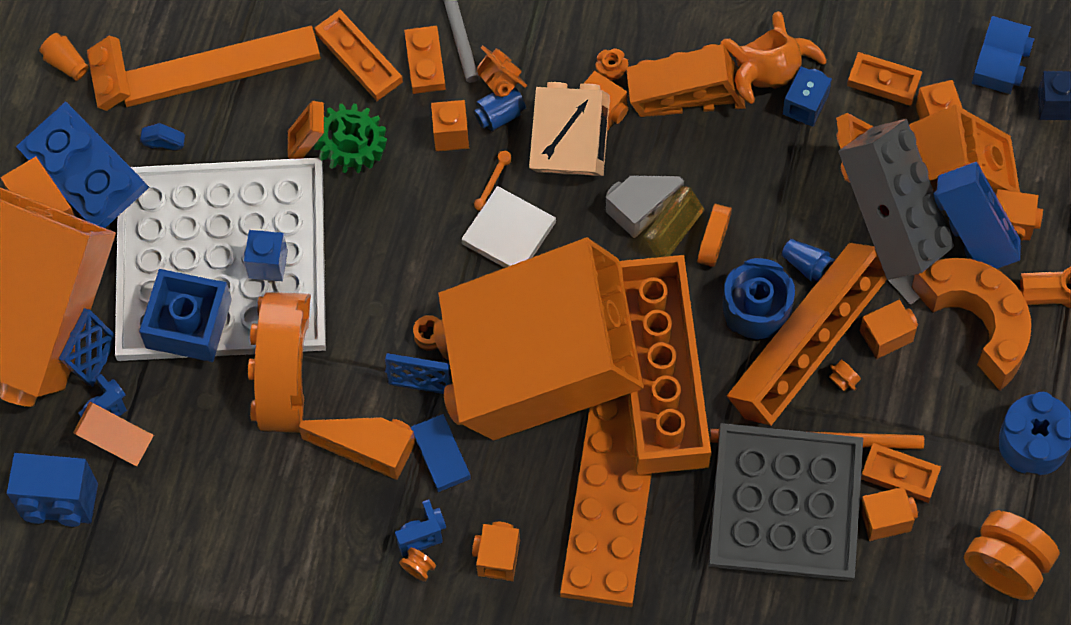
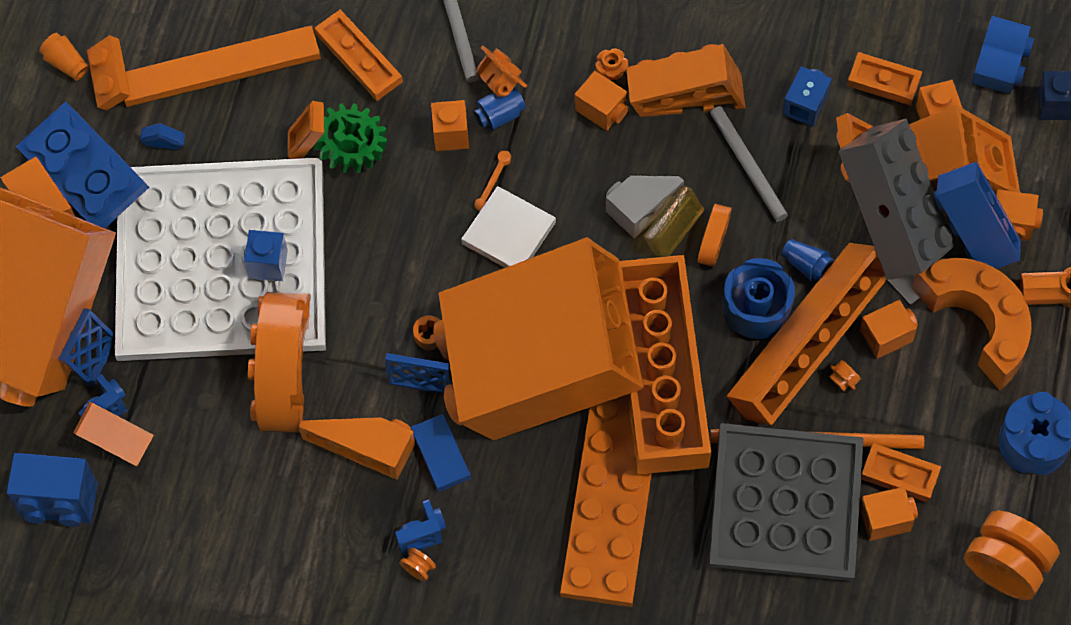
blue brick [139,269,232,362] -> none
orange plate [404,26,446,94] -> none
orange brick [472,522,520,581] -> none
light nougat brick [529,82,610,176] -> none
orange piece [720,11,826,104] -> none
none -> light grey bar [710,106,788,222]

